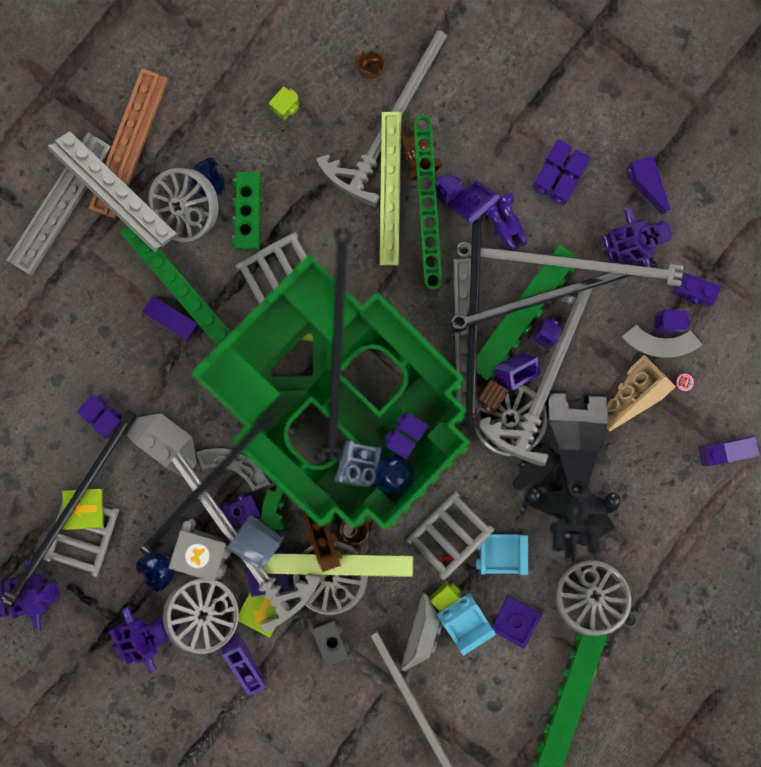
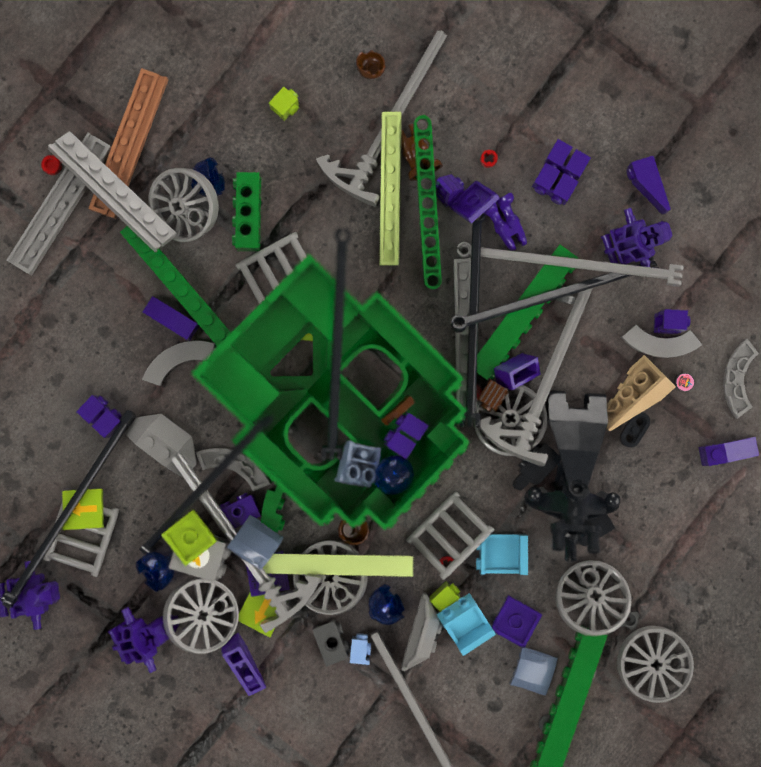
reddish brown brick [301,508,343,572] -> none
dark purple slope [531,318,562,349] -> none
dark purple brick [672,273,721,307] -> none
none -> red tile [41,155,62,175]
none -> light grey tile [142,341,216,386]
none -> lime tile [161,510,218,566]
none -> light blue brick [350,633,371,665]
none -> clear blue cylinder [368,584,405,625]
none -> reddish brown tile [381,395,415,425]
none -> red bush [480,149,498,168]
none -> sand blue slope [509,646,558,695]
none -> light grey piece [617,626,694,703]
none -> black plate [620,412,650,448]
none -> light grey tile [723,339,759,419]

